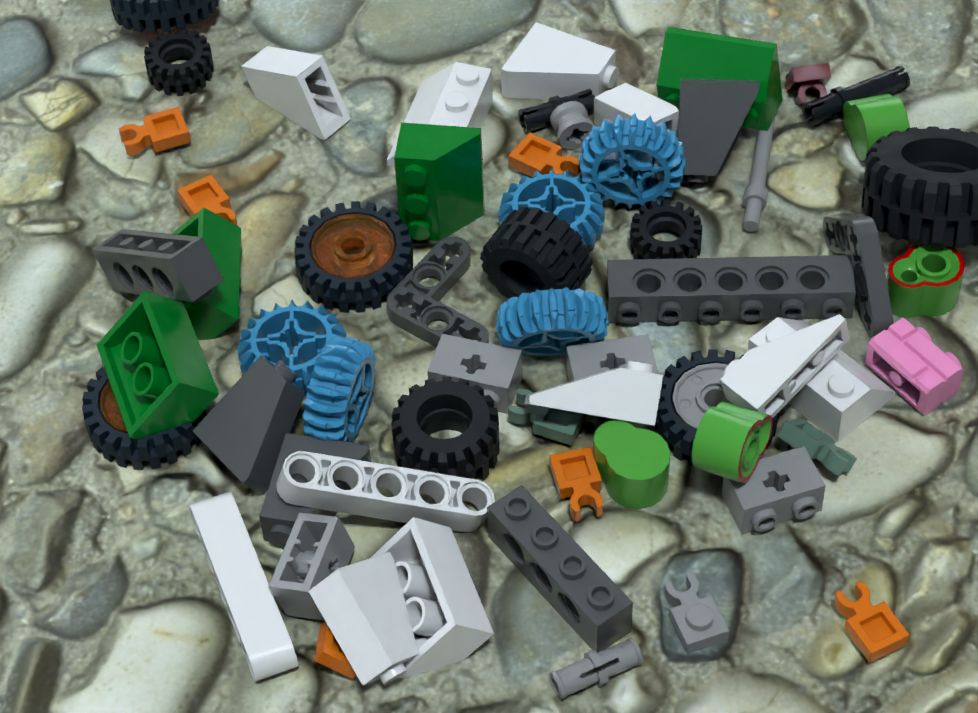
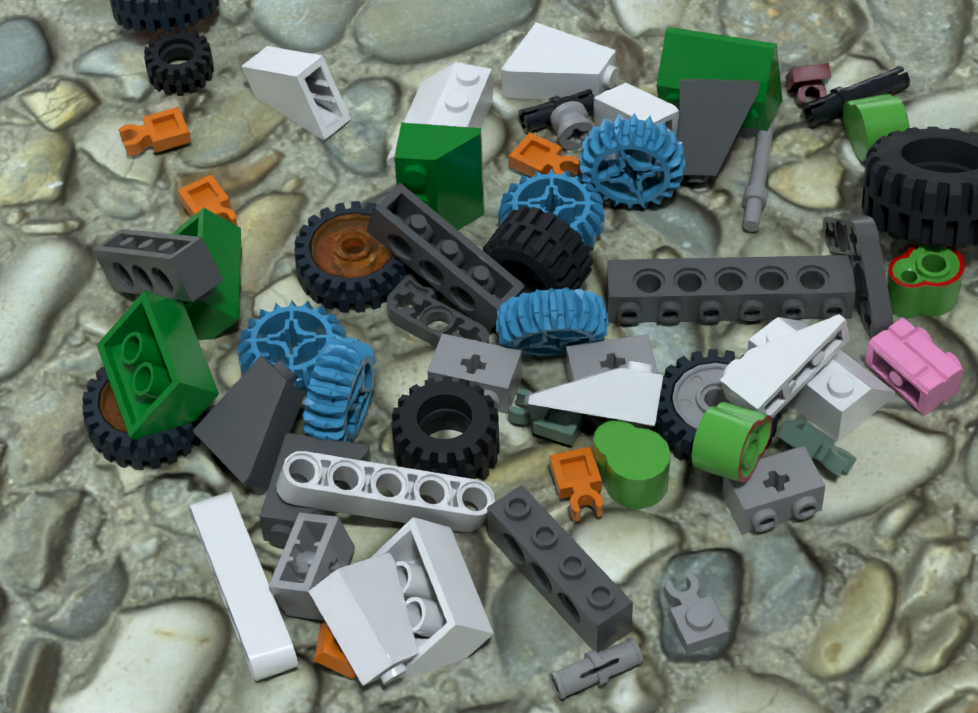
black tyre [630,200,702,259] -> none
orange plate [834,581,910,663] -> none
none -> dark grey brick [366,183,525,333]

